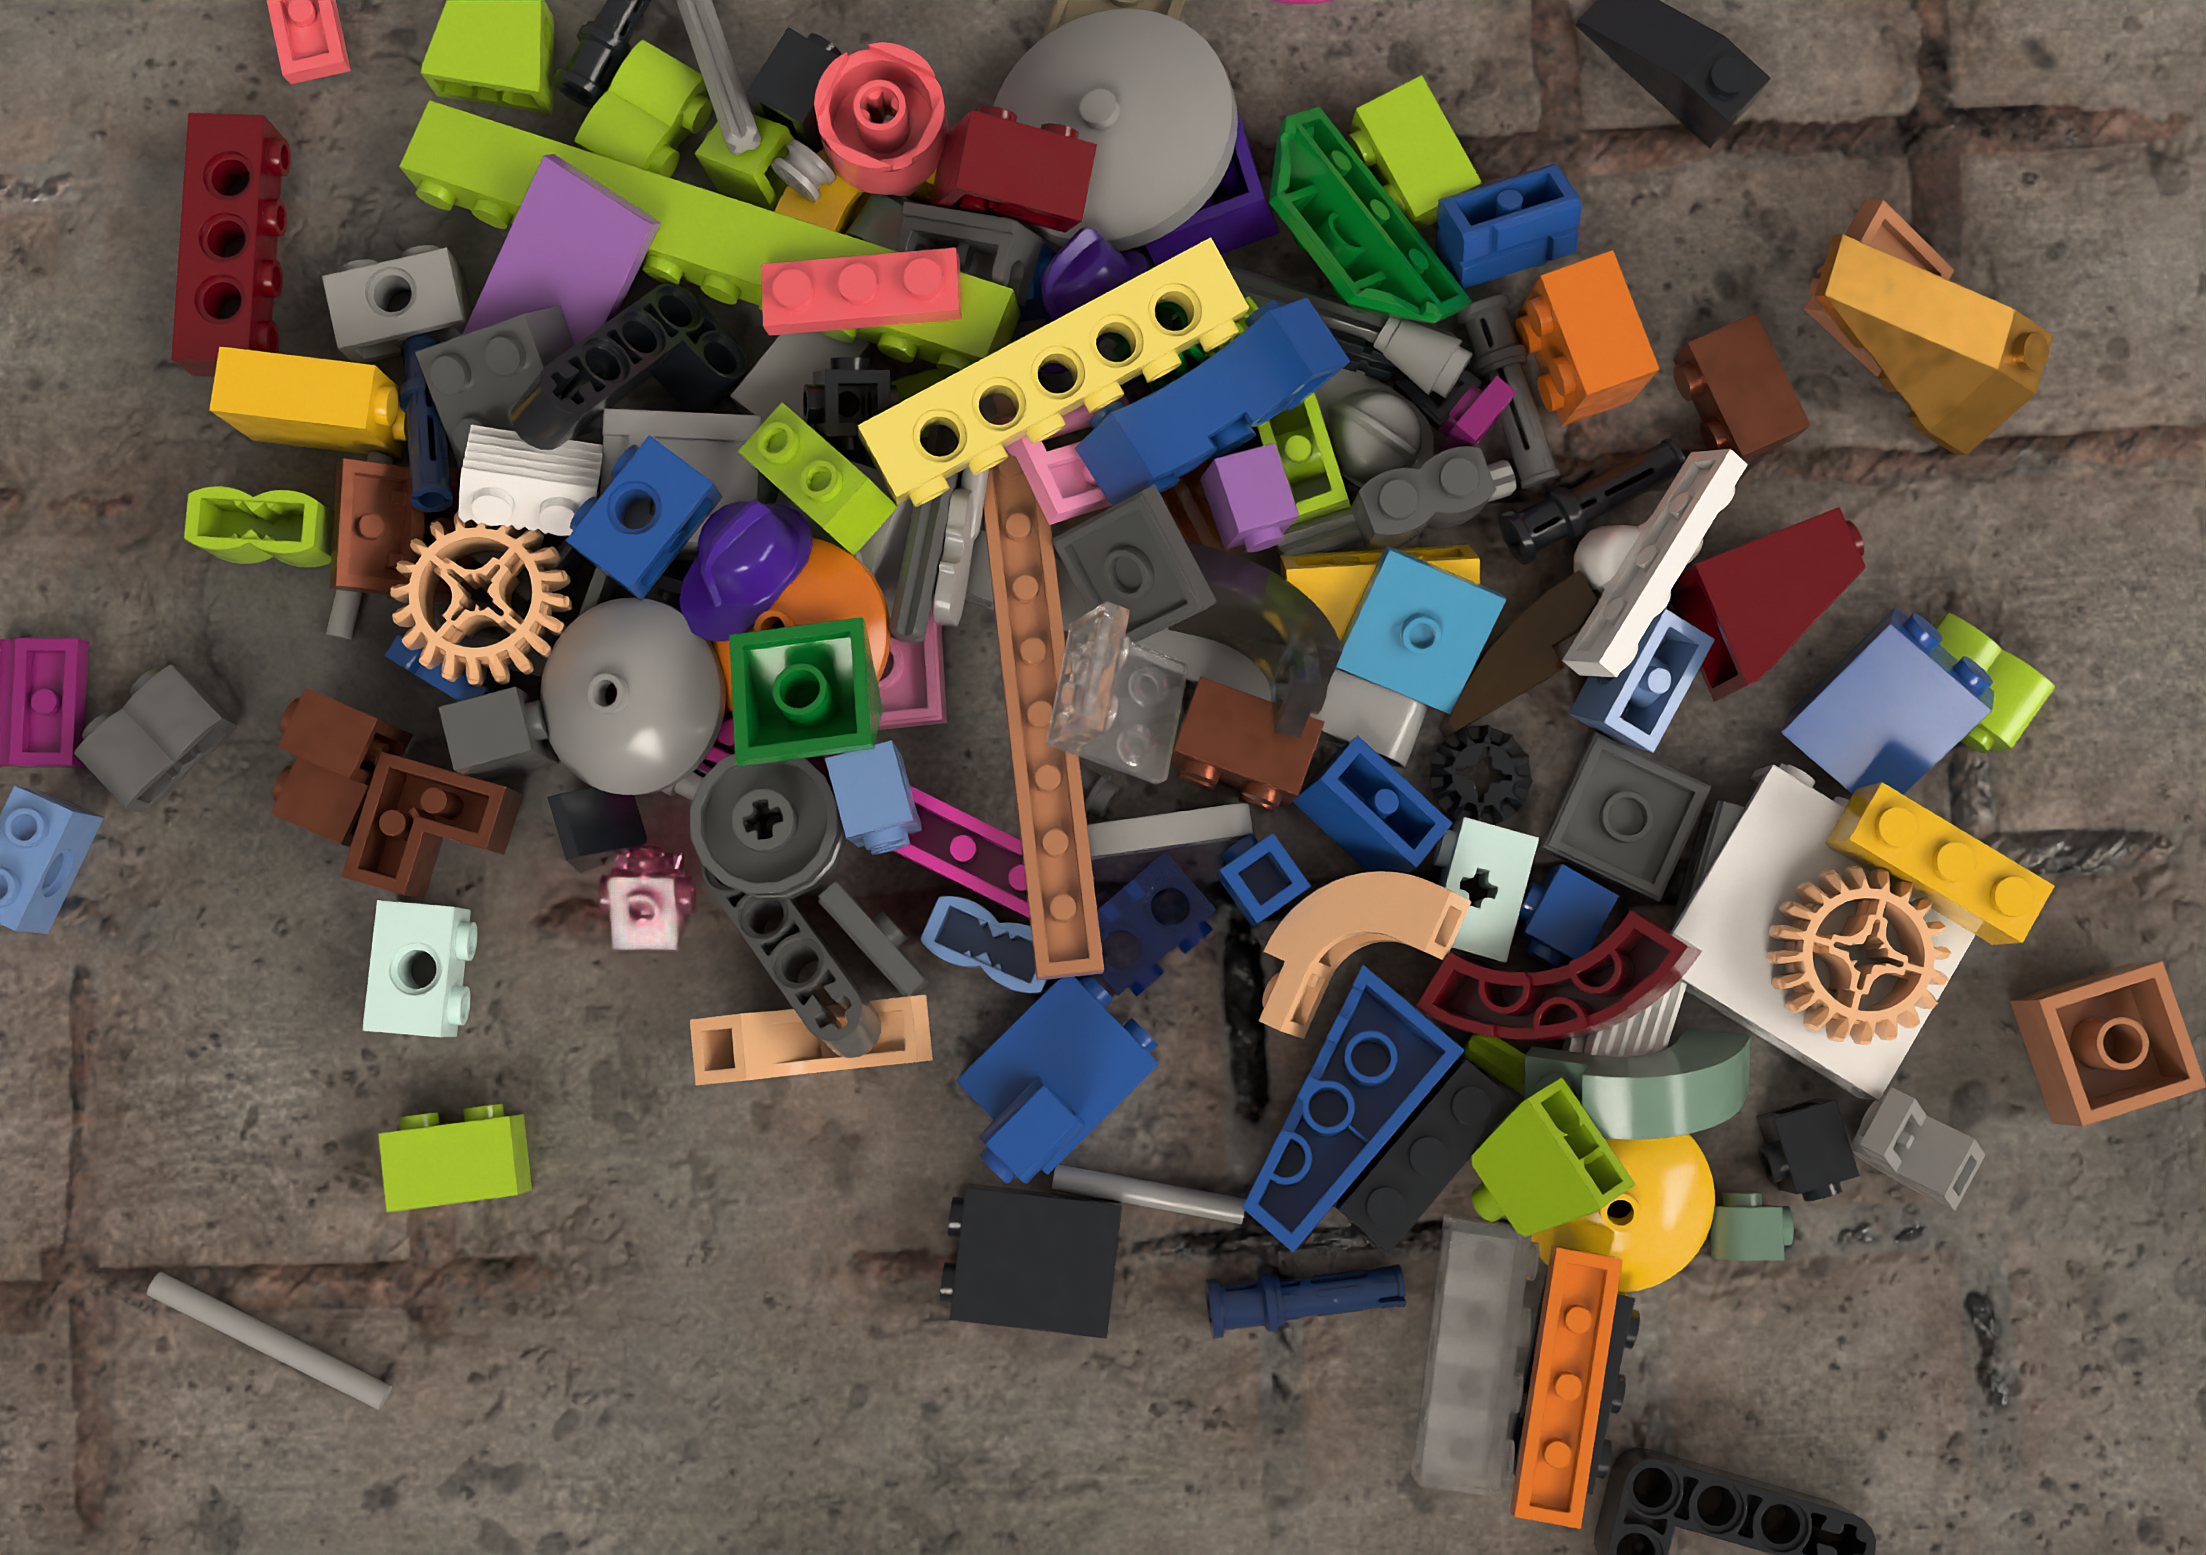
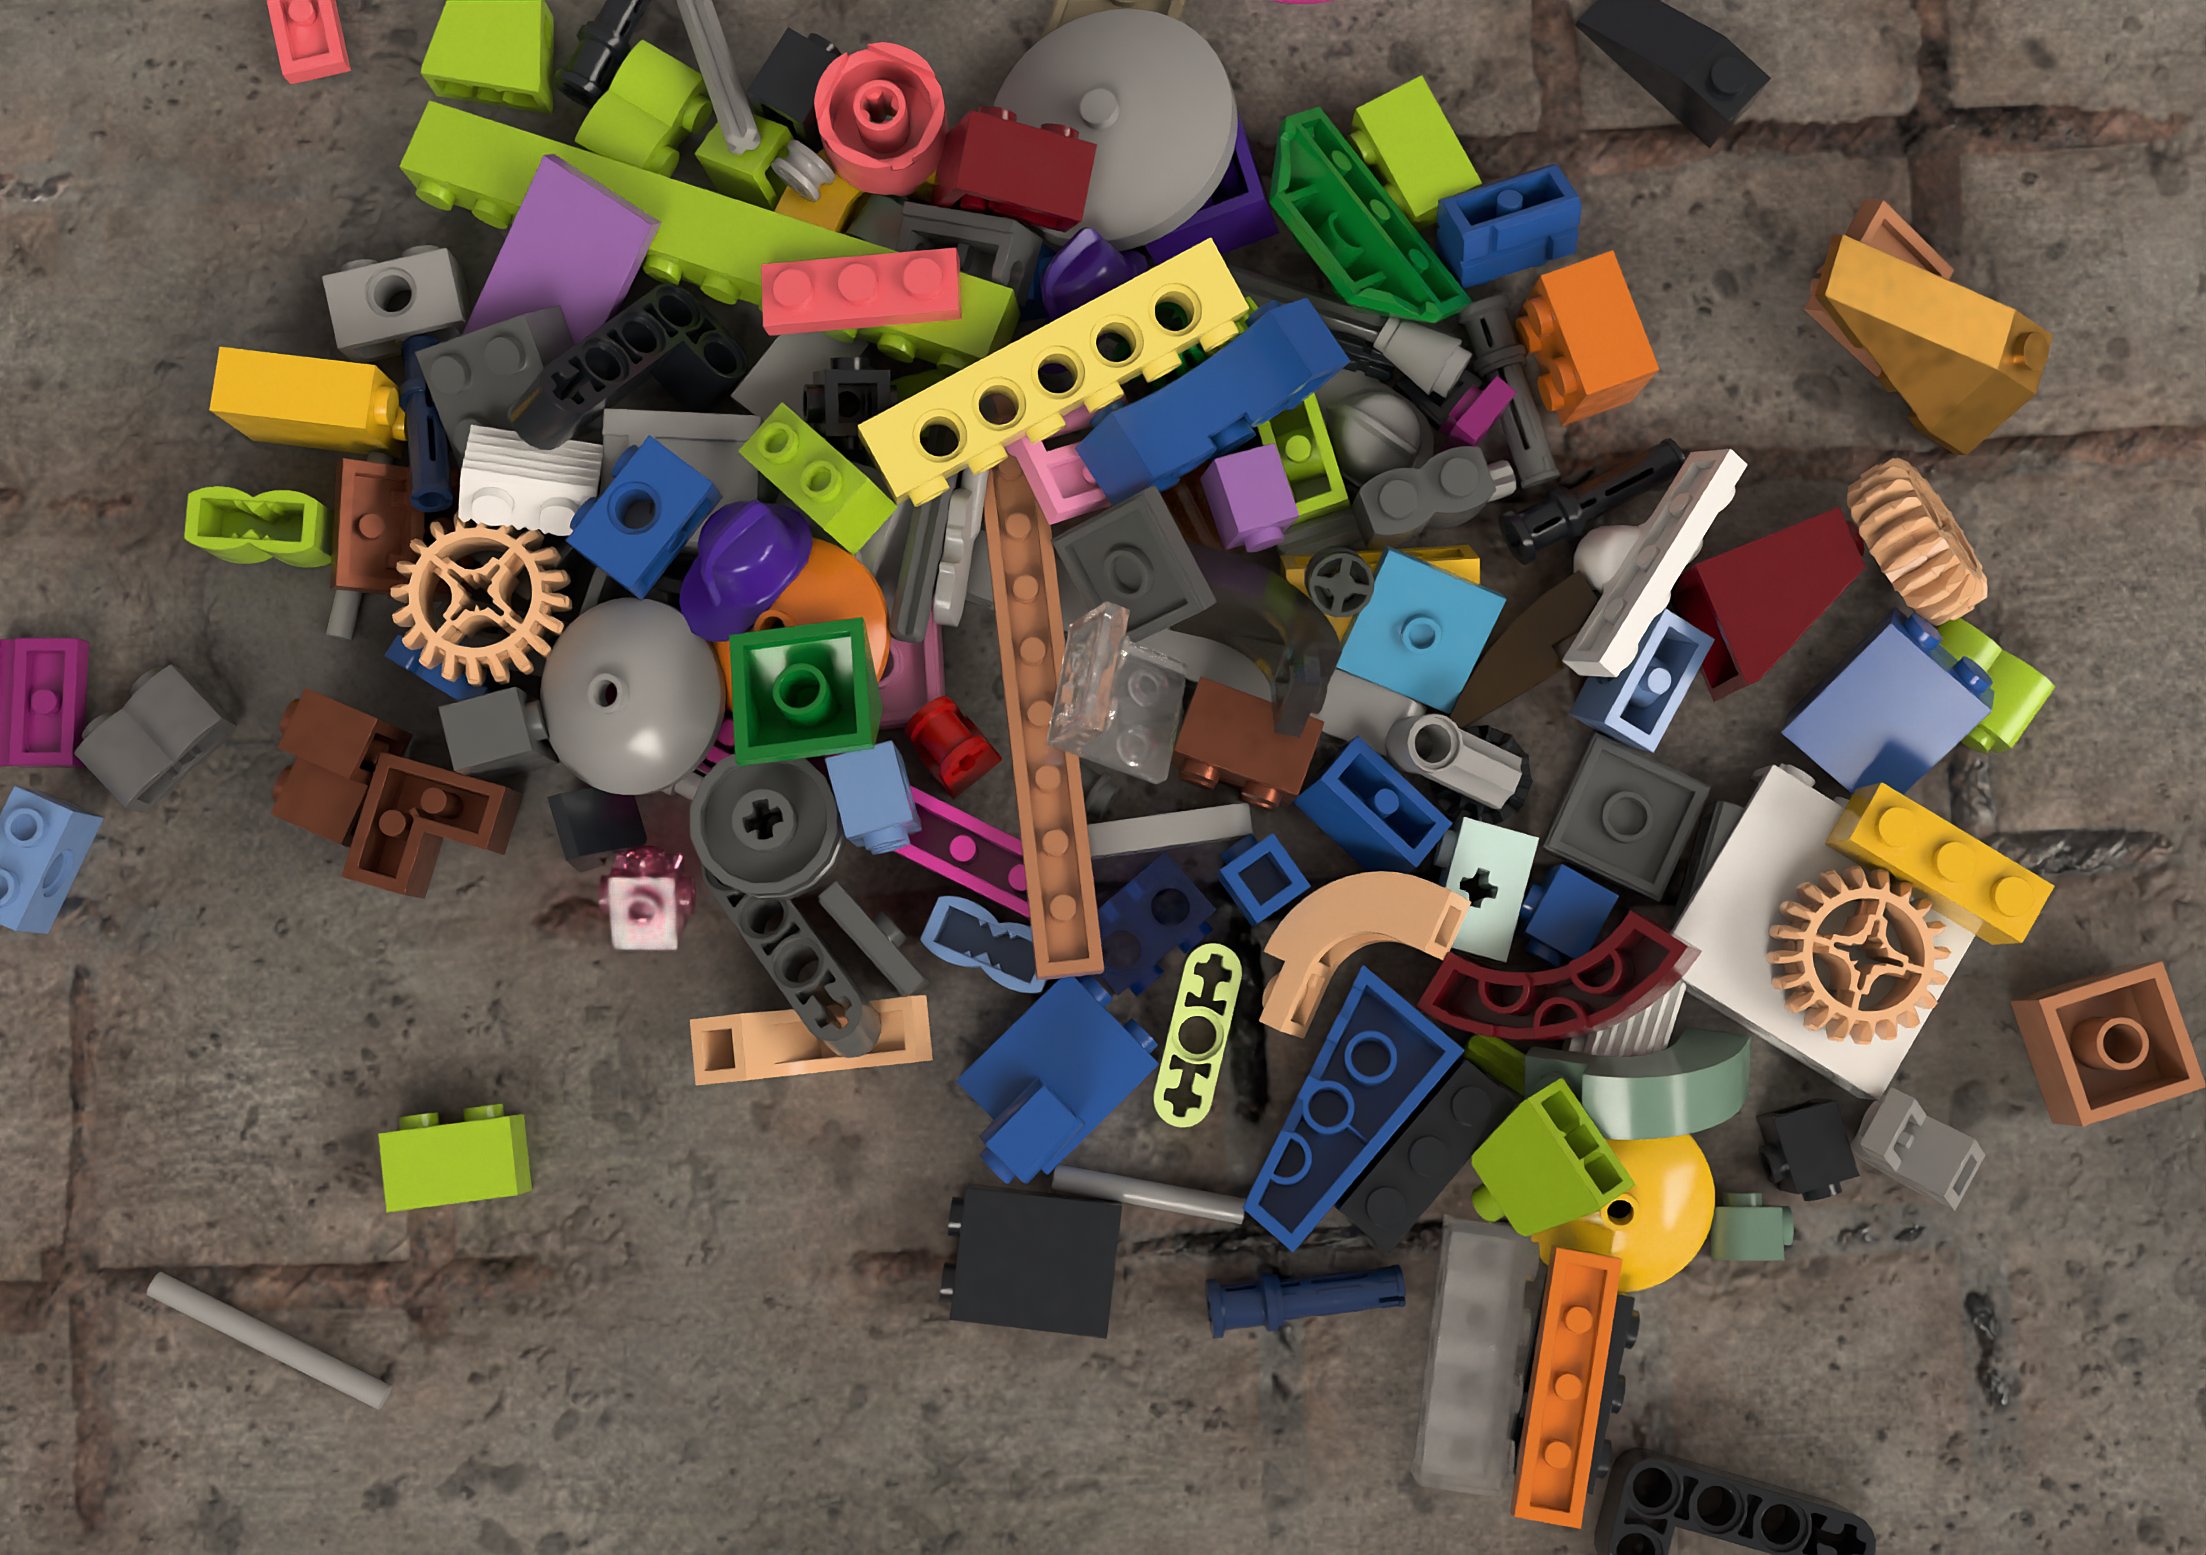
dark red brick [171,113,291,377] -> none
light aqua brick [362,900,477,1037] -> none
copper brick [1673,313,1811,462] -> none
none -> red piece [905,696,1003,800]
none -> yellowish green beam [1153,943,1242,1127]
none -> pearl dark grey wheel [1304,546,1374,618]
none -> light grey piece [1385,714,1522,809]
none -> light nougat gear [1847,458,1988,626]

